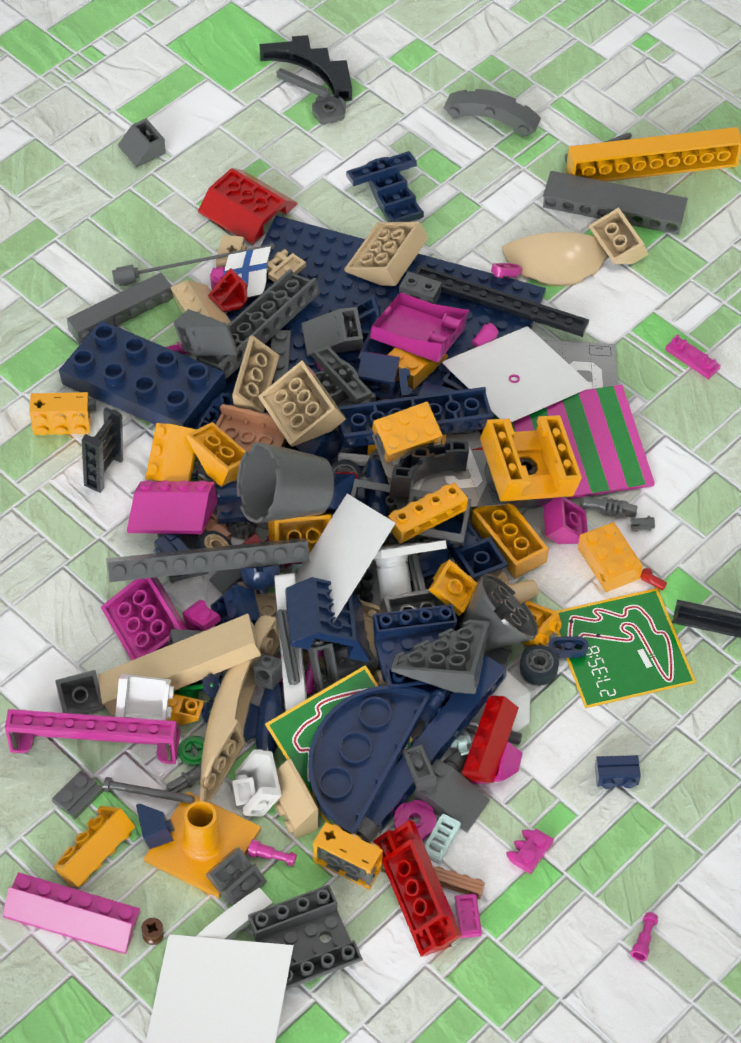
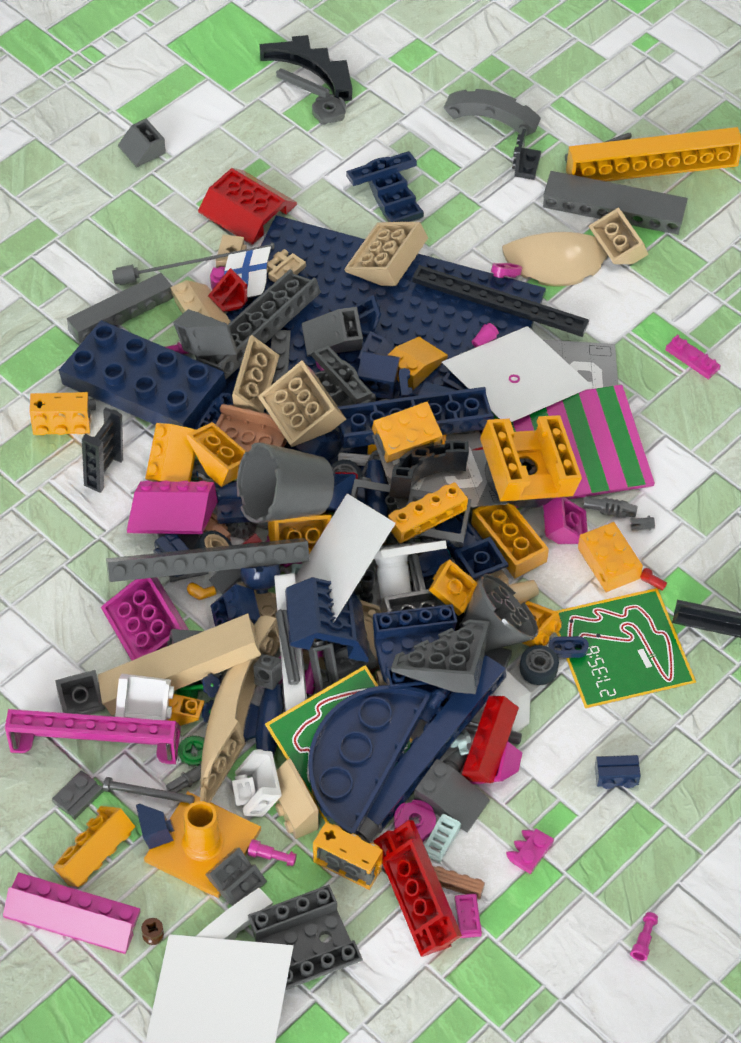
dark pink brick [183,600,221,631] -> none
dark pink piece [370,292,469,363] -> none
dark grey brick [399,271,442,304] -> none
dark grey slope [402,744,437,792] -> none
none -> light orange arm [187,582,216,600]
none -> black bracket [512,129,541,180]

